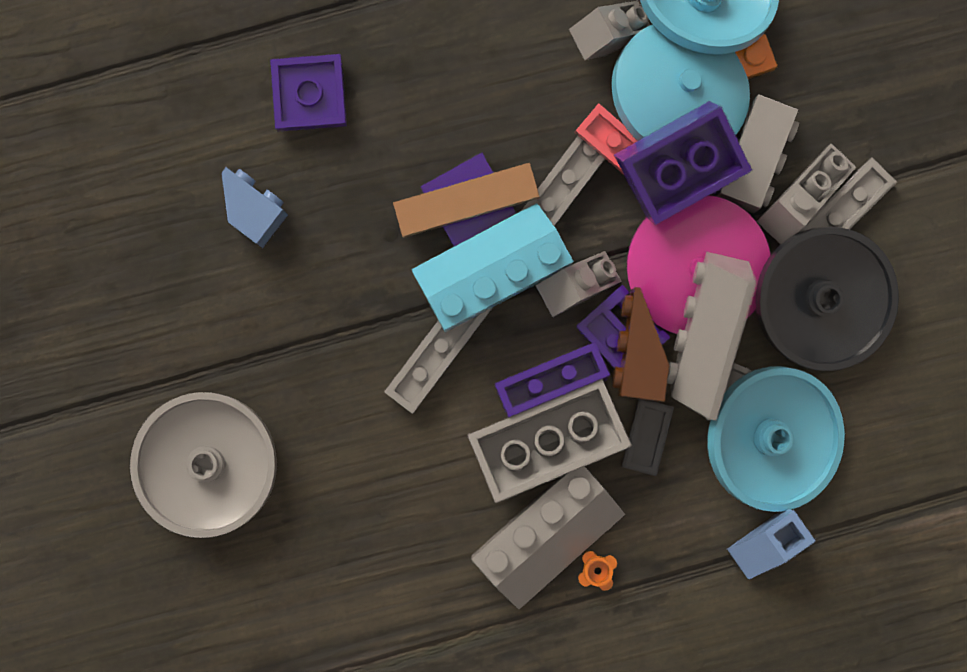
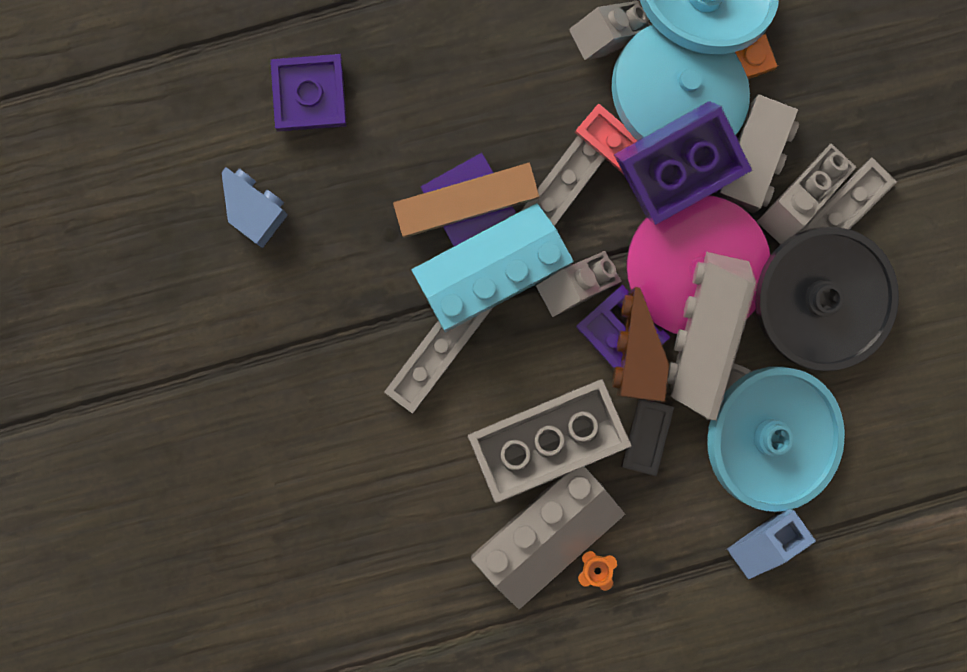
light grey dish [130,392,277,538] -> none
dark purple brick [495,342,610,418] -> none

